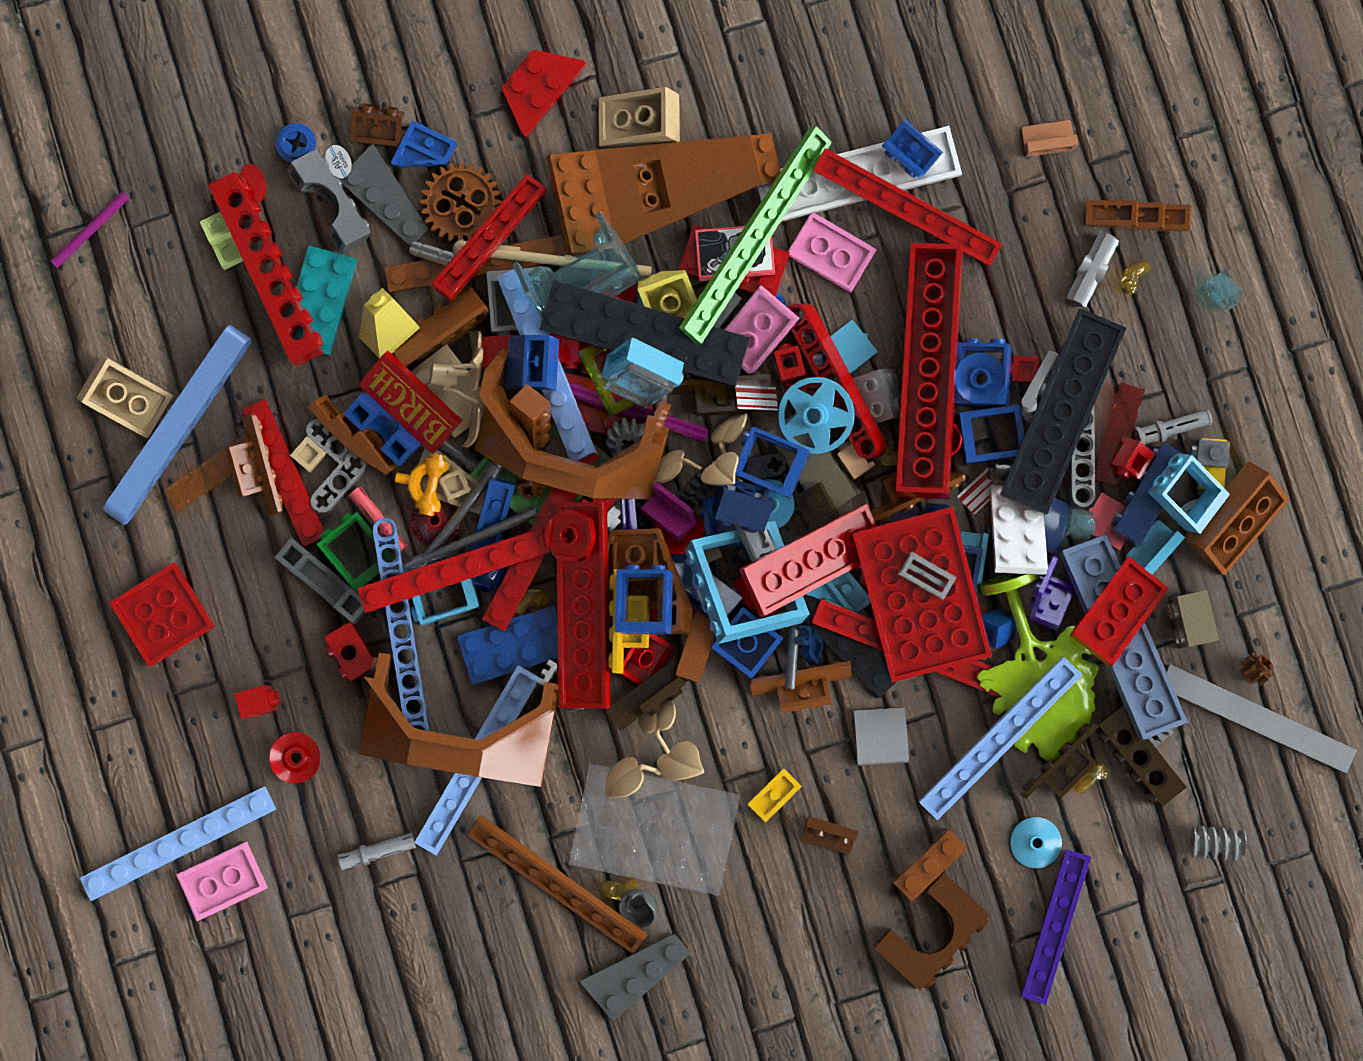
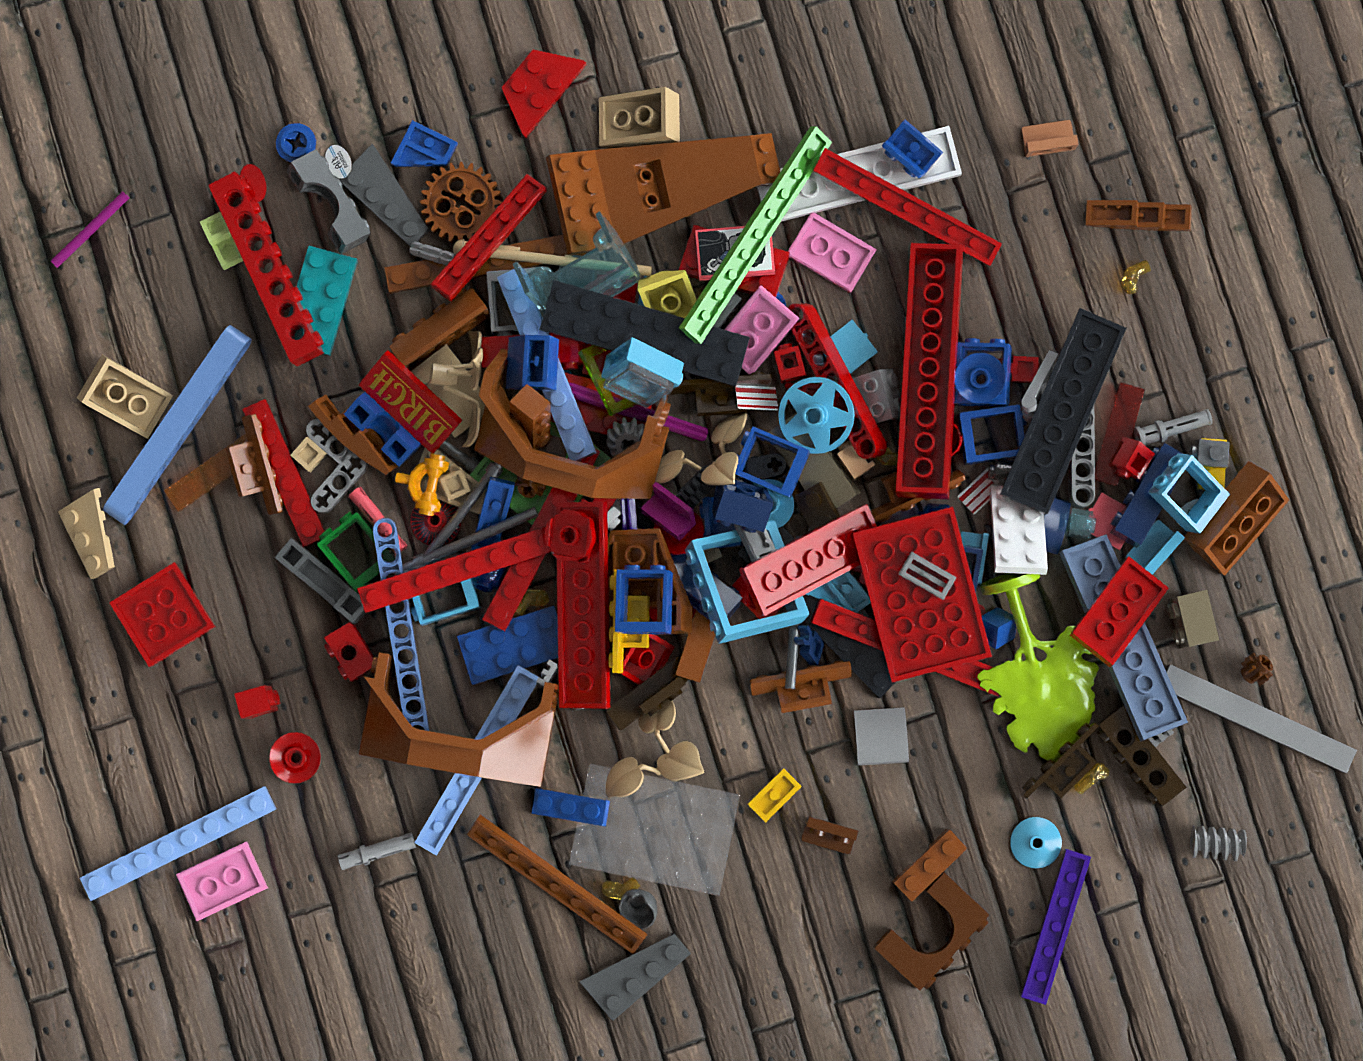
reddish brown bracket [350,103,405,147] -> none
light yellow slope [359,288,420,359] -> none
blue brick [711,607,783,679] -> none
light blue plate [919,656,1082,820] -> none
bracket [1028,556,1075,631] -> none
light grey piece [1066,231,1119,309] -> none
clear light blue brick [1200,269,1243,311] -> none
none -> tan wing [58,488,115,579]
none -> blue plate [532,788,610,826]

